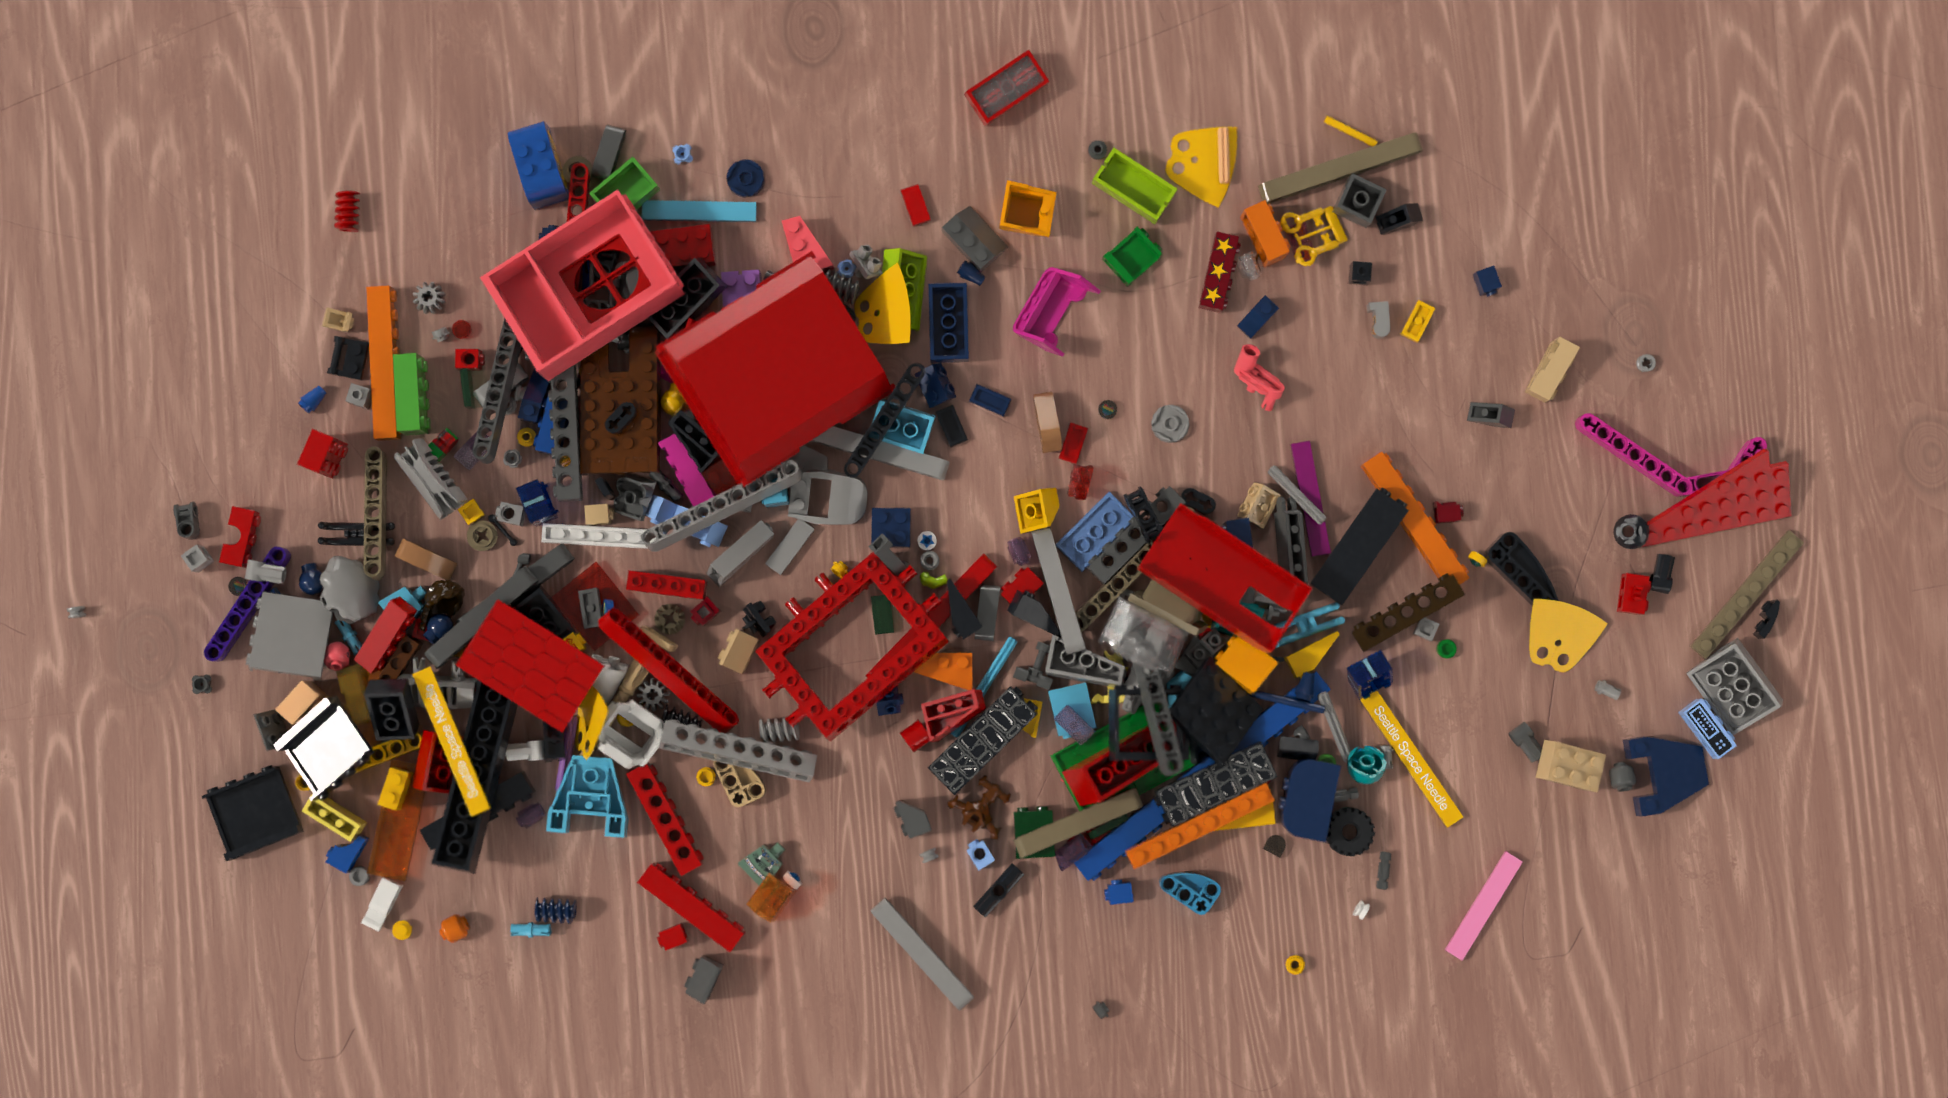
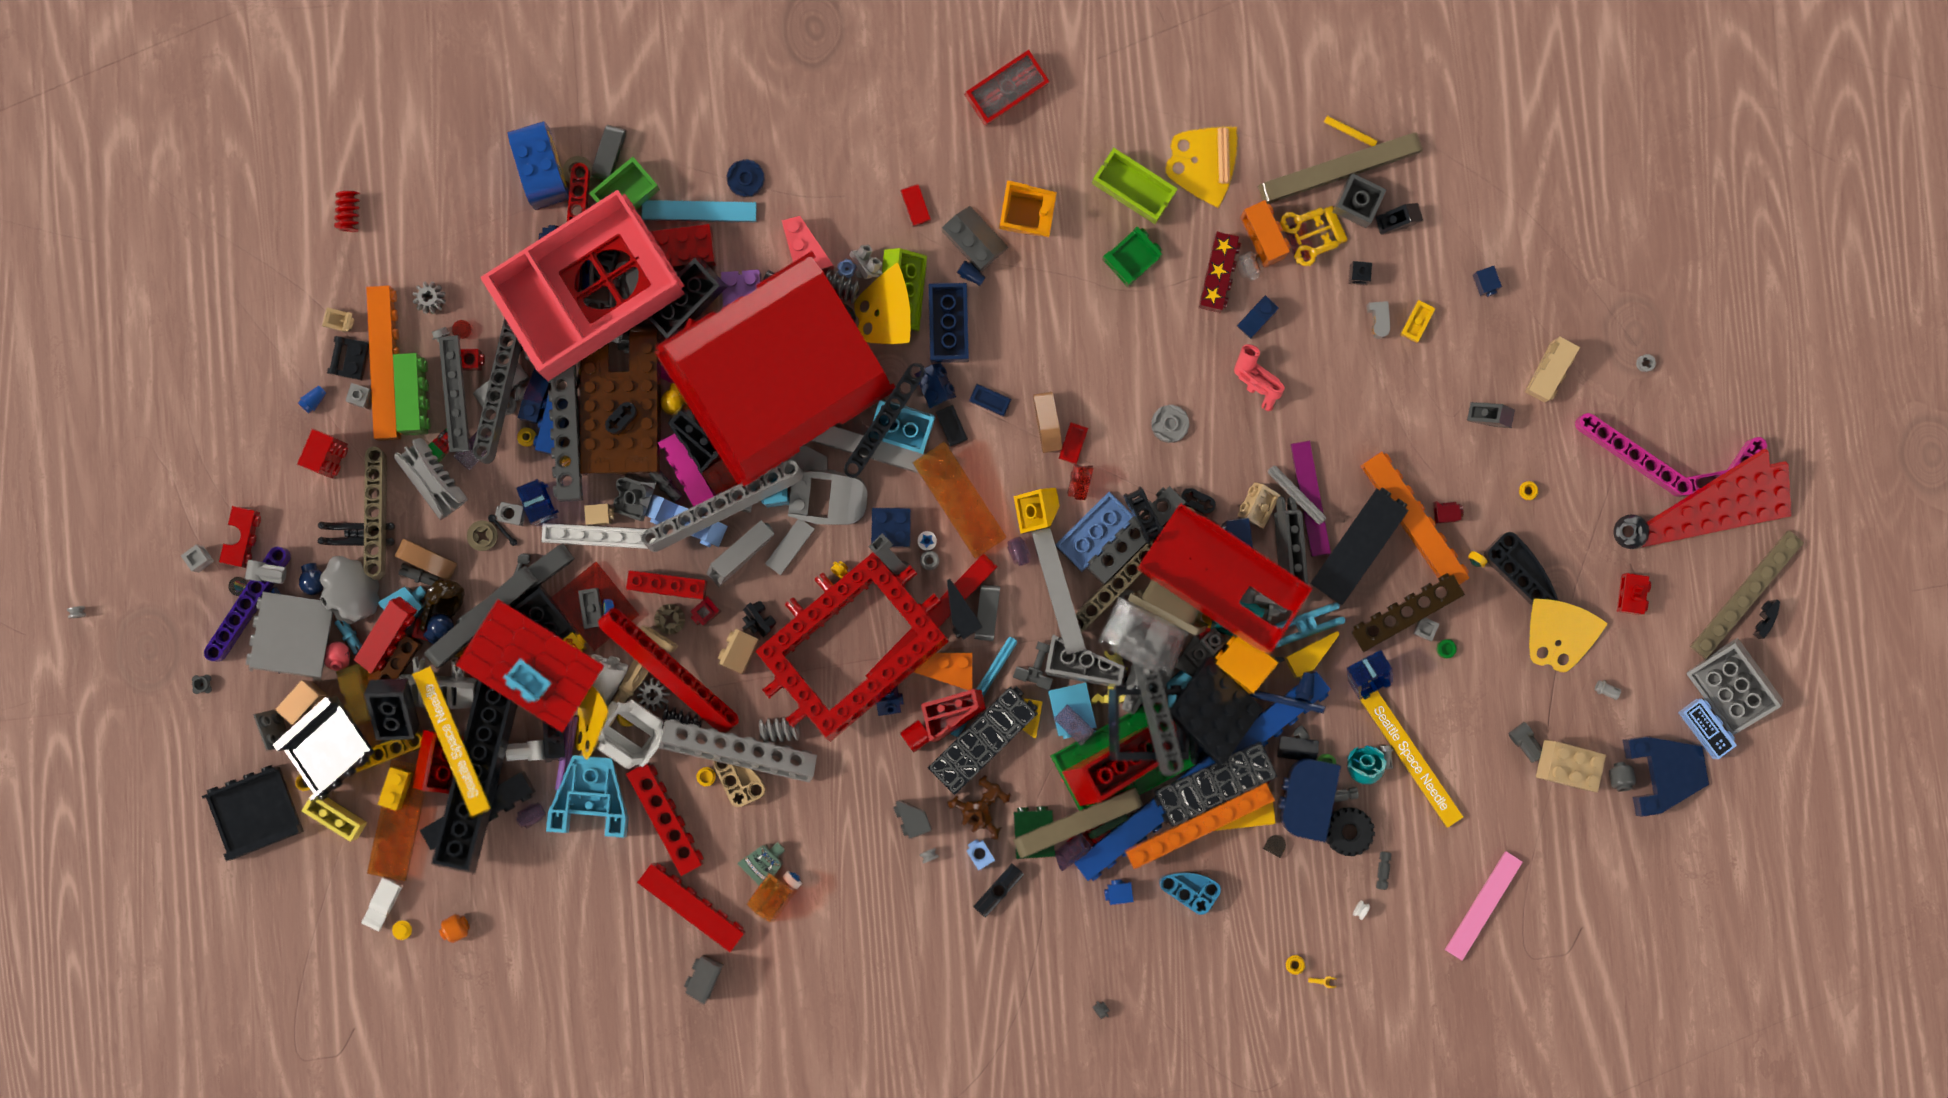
dark grey piece [173,502,200,540] -> none
blue arch [326,835,370,874] -> none
light grey tile [349,866,370,886] -> none
yellow plate [457,499,485,526] -> none
clear green tile [460,368,475,409] -> none
light grey plate [503,449,522,468] -> none
medium azure pin [510,922,552,938] -> none
dark blue piece [535,897,577,924] -> none
black tile [595,477,616,500] -> none
red brick [657,923,689,951] -> none
light blue plate [672,144,693,164] -> none
clear green tile [871,595,894,635] -> none
light grey beam [871,898,974,1011] -> none
lime arm [920,572,947,589] -> none
red brick [1000,567,1044,604] -> none
black slope [1007,590,1061,638] -> none
dark pink windscreen [1013,267,1101,357] -> none
dark grey plate [1088,140,1107,160] -> none
clear smoke tile [1098,400,1117,420] -> none
light grey axle [1317,691,1351,762] -> none
black piece [1649,554,1675,594] -> none
none -> dark grey pin [398,563,440,586]
none -> dark grey plate [438,335,470,453]
none -> medium azure bracket [504,659,552,702]
none -> clear orange plate [912,441,1007,559]
none -> yellow hand [1308,976,1337,989]
none -> yellow plate [1519,481,1538,500]

